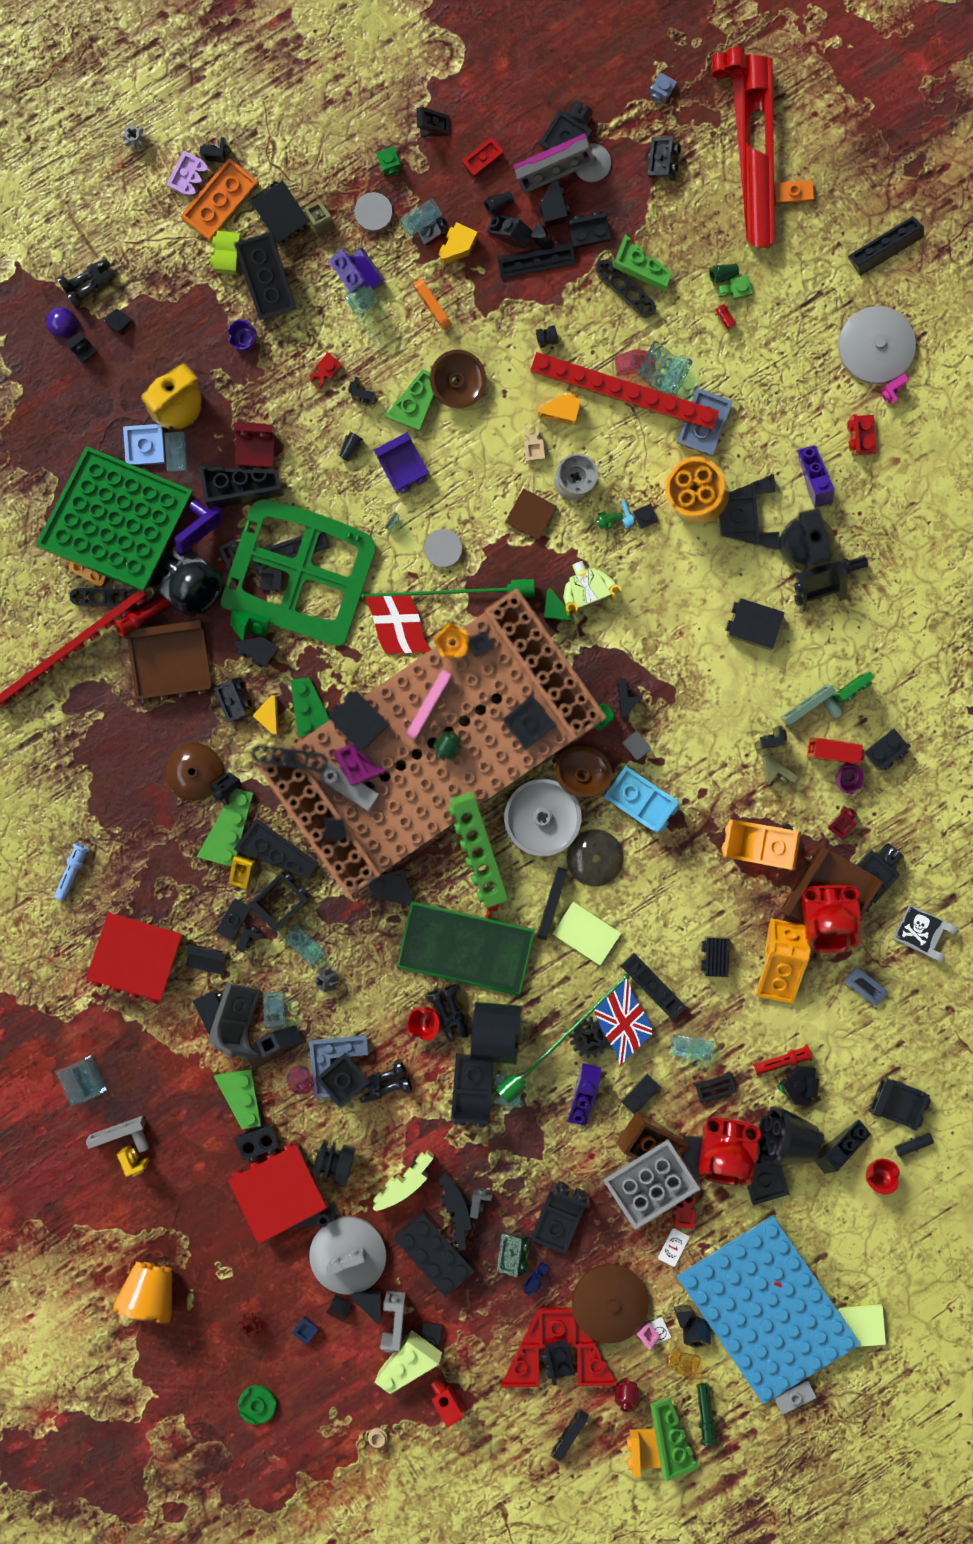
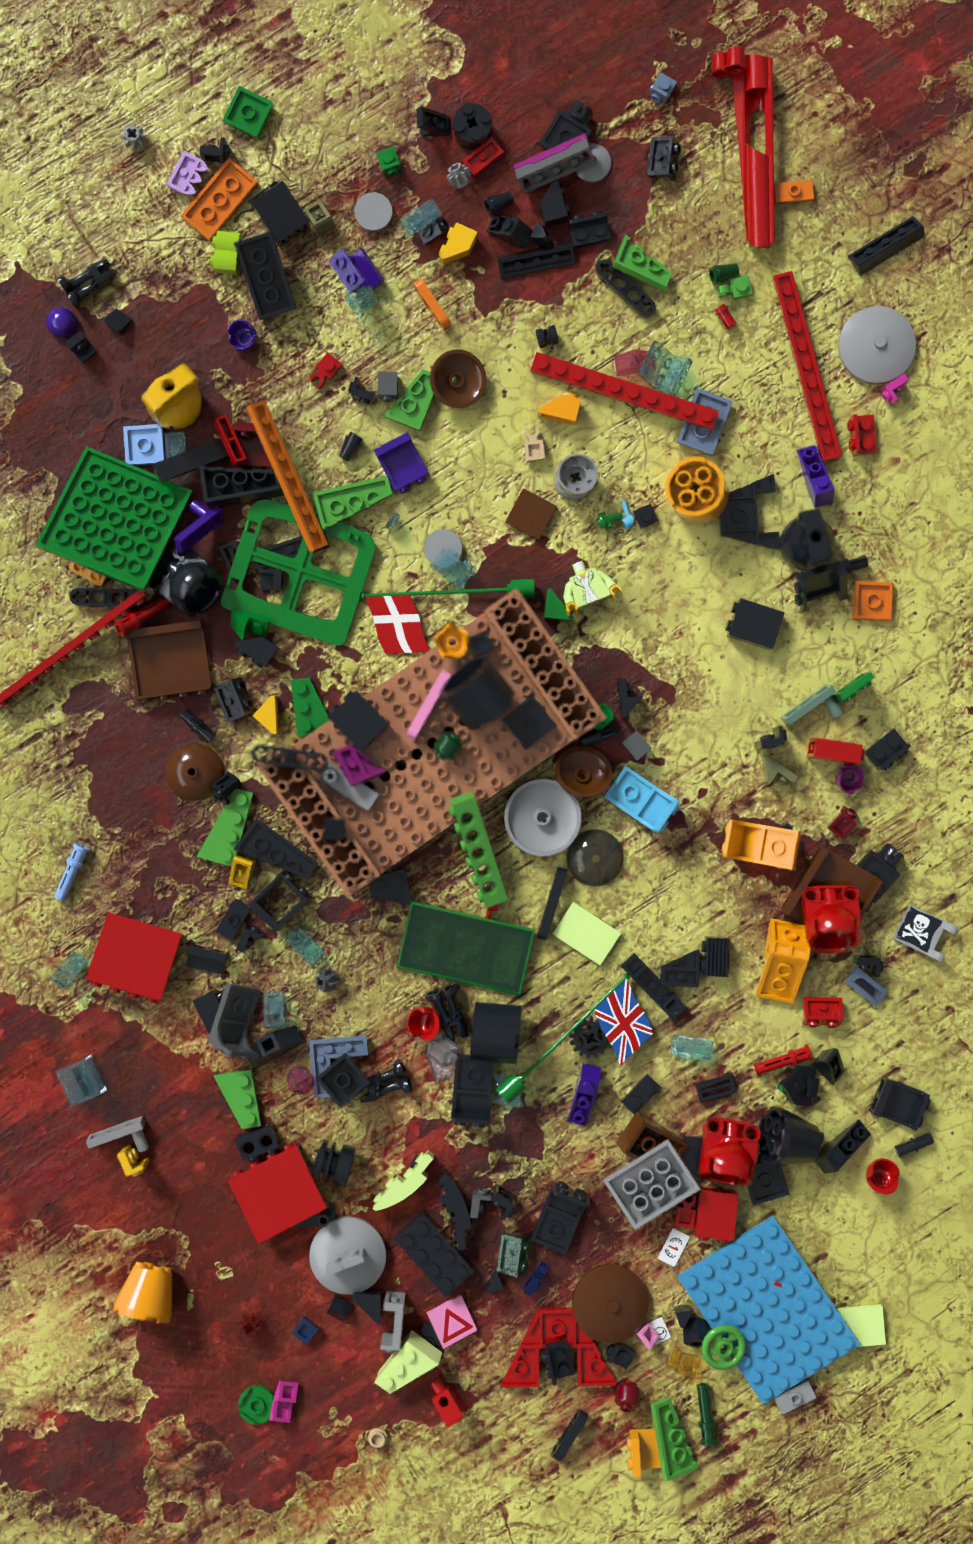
none -> clear light blue slope [49,950,89,990]
none -> black tile [152,439,229,483]
none -> black pin [179,709,216,743]
none -> red piece [214,415,247,468]
none -> green plate [222,86,274,140]
none -> orange plate [246,400,328,552]
none -> dark pink slope [269,1381,299,1423]
none -> bright green wing [313,476,392,531]
none -> dark grey brick [377,371,398,402]
none -> clear slope [426,1034,459,1083]
none -> bright pink tile [426,1294,477,1349]
none -> clear light blue bracket [429,548,476,589]
none -> black brick [440,656,516,731]
none -> light grey gear [446,163,472,188]
none -> black brick [453,103,492,150]
none -> black slope [486,1269,504,1293]
none -> black bracket [491,1183,516,1221]
none -> black axle [579,725,617,747]
none -> black bracket [605,1342,636,1369]
none -> black wing [660,950,700,987]
none -> red brick [693,1186,739,1243]
none -> bright green plate [701,1325,746,1370]
none -> red plate [773,271,842,462]
none -> red bracket [802,997,844,1028]
none -> black slope [812,1048,845,1085]
none -> orange tile [852,581,894,621]
none -> black bracket [853,955,883,977]

